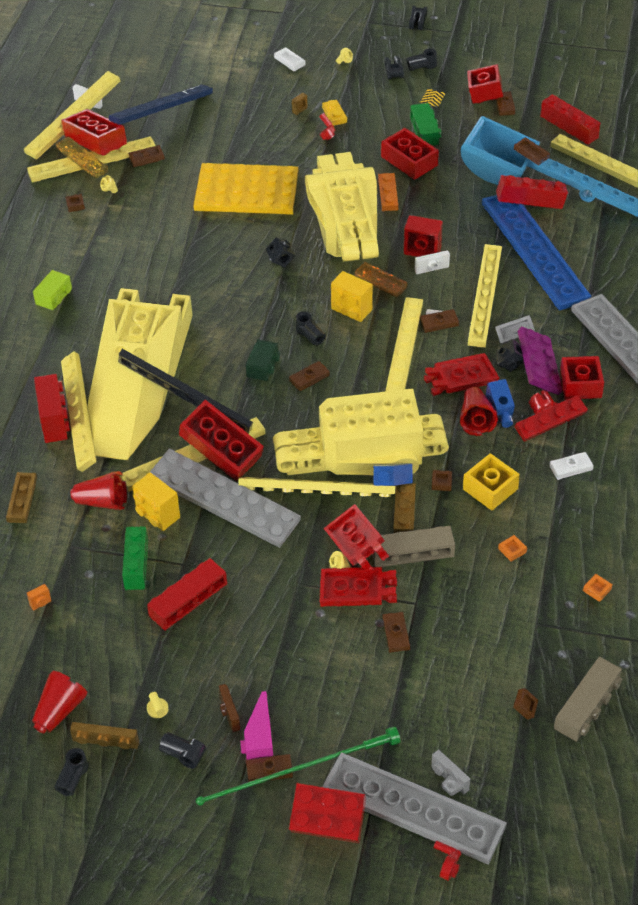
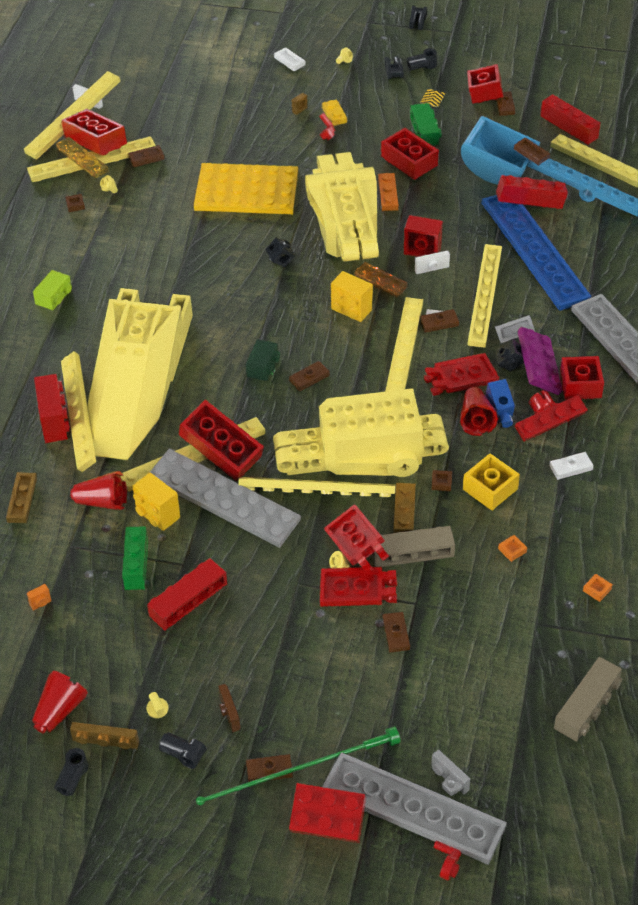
dark blue tile [109,84,213,125] -> none
black tile [118,348,253,434] -> none
dark pink slope [241,691,273,760] -> none
black piece [296,311,326,346] -> none
blue slope [373,463,413,486] -> none
reddish brown plate [513,688,539,720] -> none

